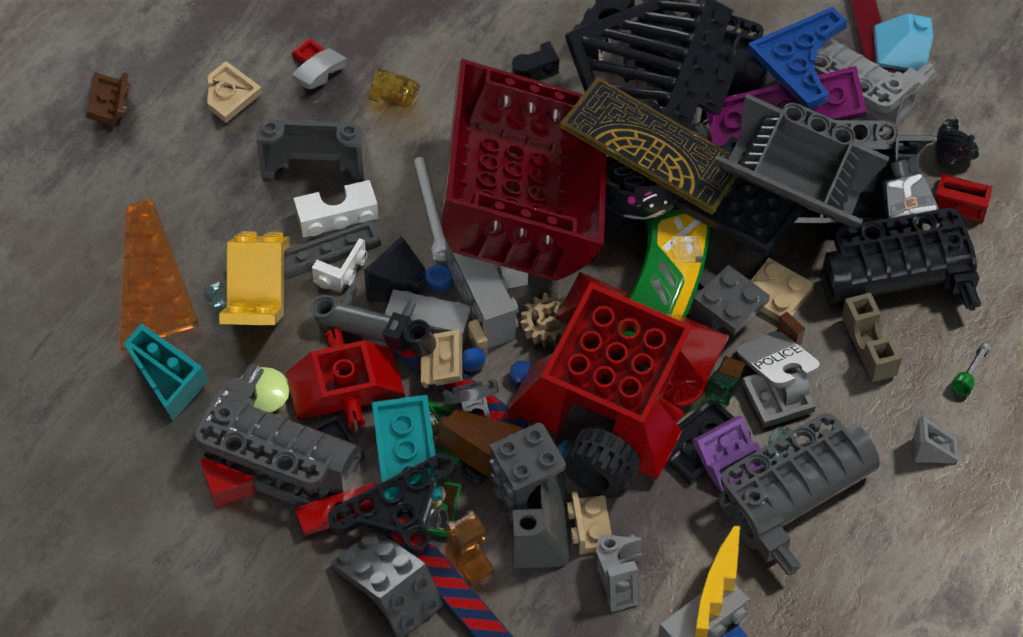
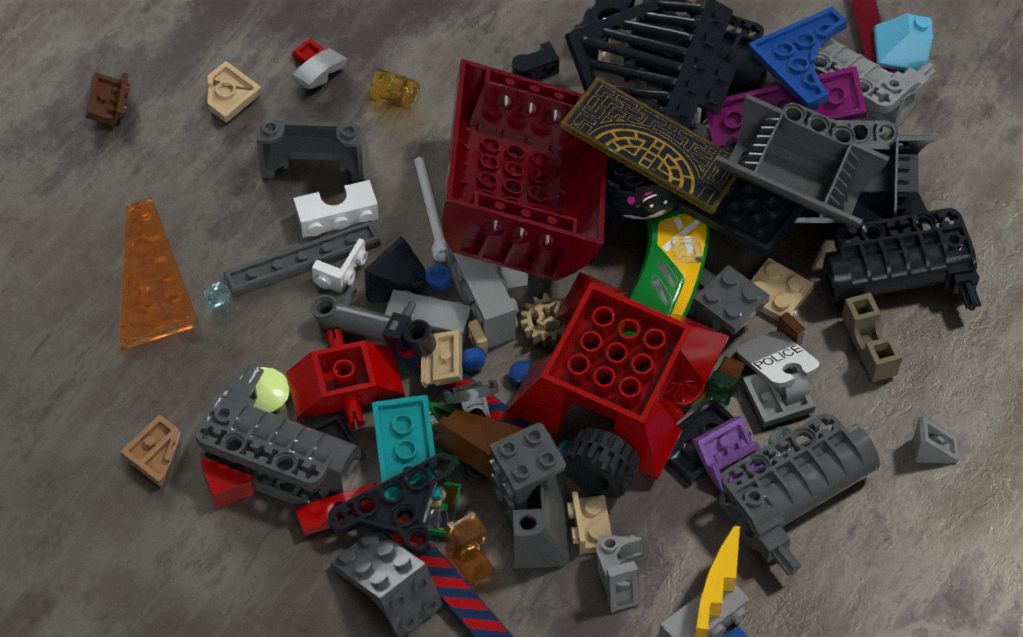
teal wedge [123,323,209,421] -> none
yellow bracket [219,231,290,325] -> none
torso [882,159,939,219] -> none
black hair [934,118,979,165] -> none
red tile [935,174,993,222] -> none
green hinge [951,342,991,396] -> none
none -> medium nougat wing [120,414,181,487]

